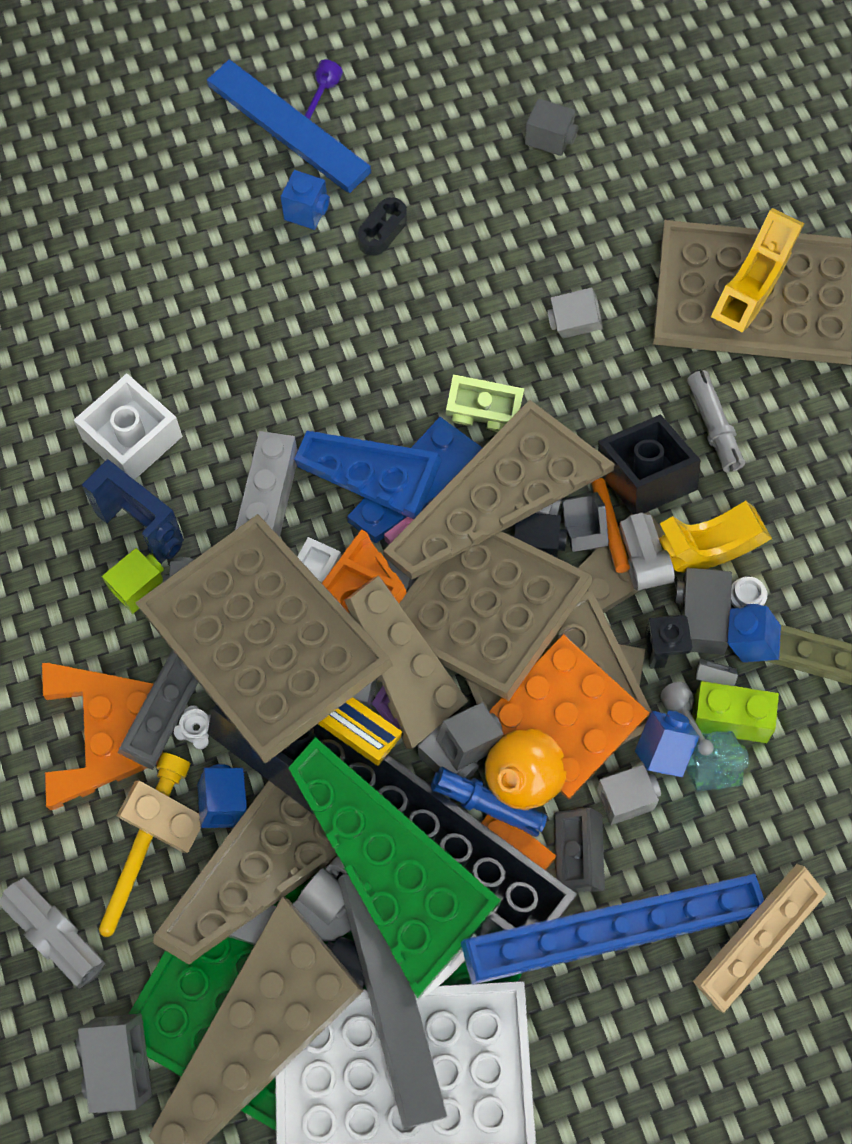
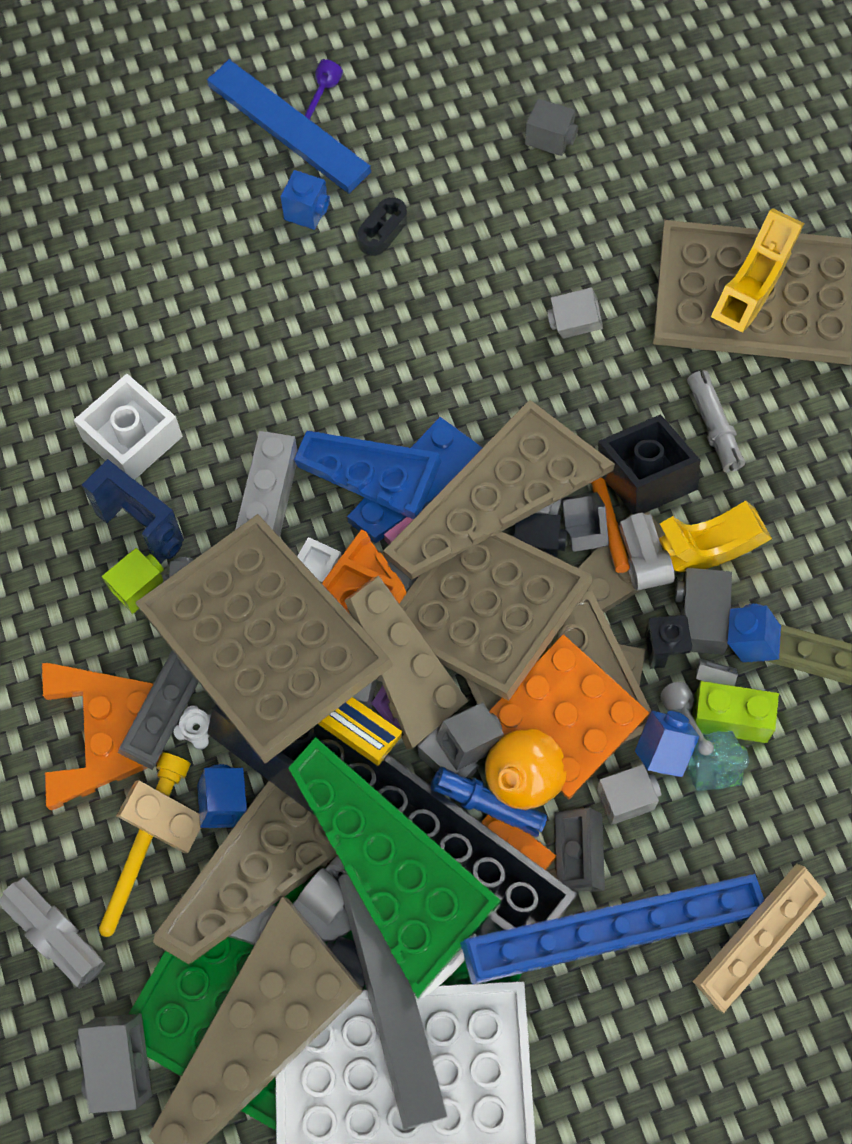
yellowish green brick [446,375,524,432] -> none
white plate [731,577,767,608] -> none

